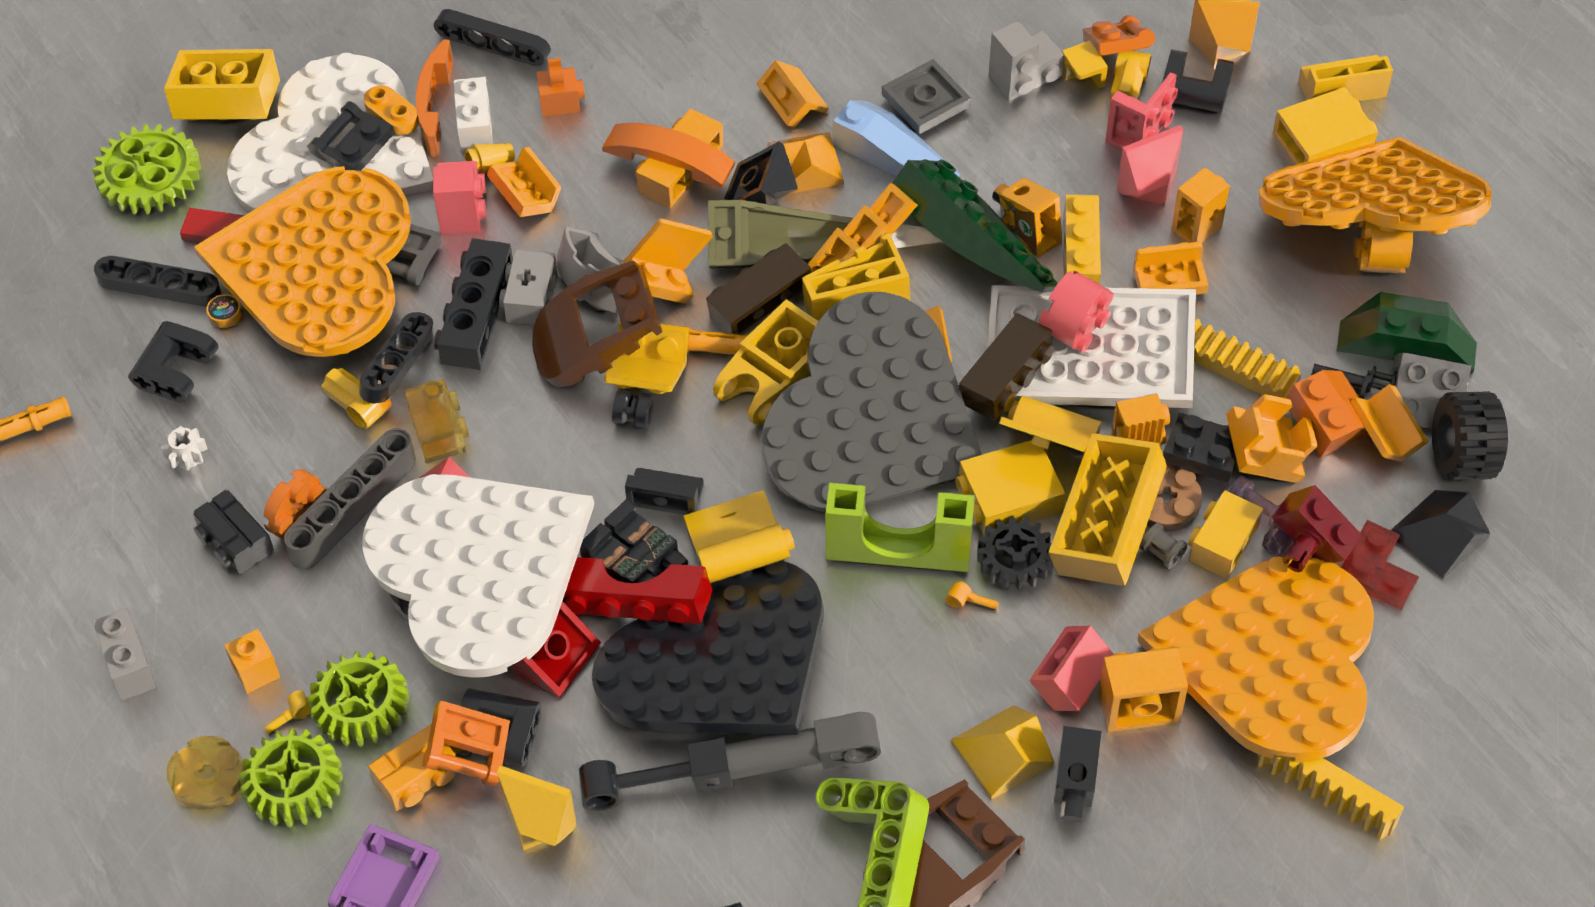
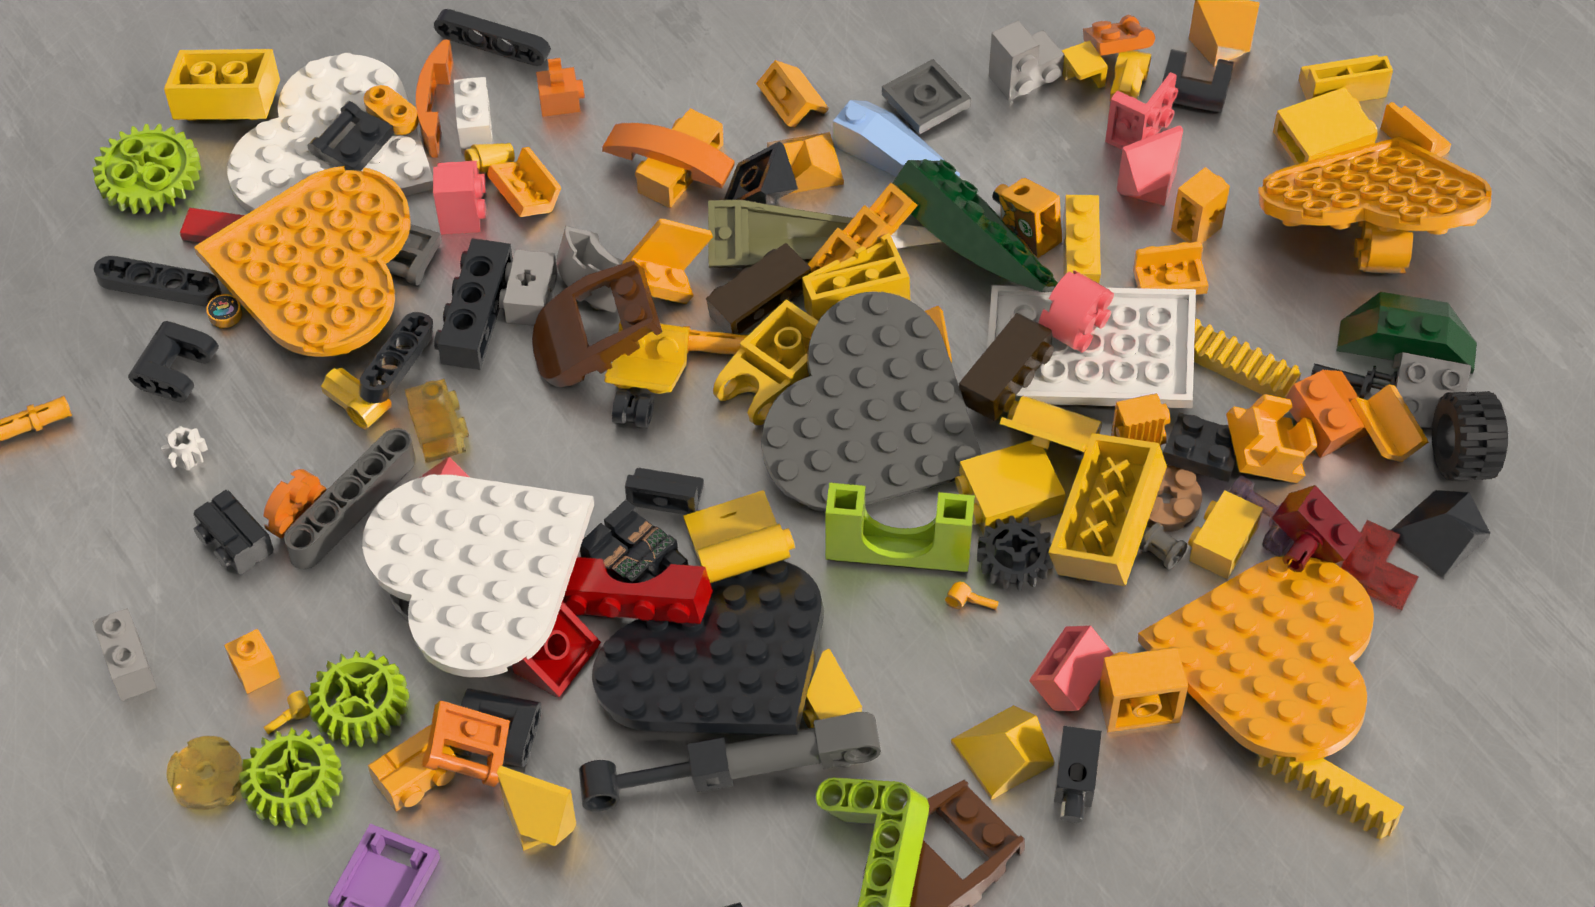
none -> yellow slope [803,649,862,728]
none -> light orange panel [1380,102,1451,157]

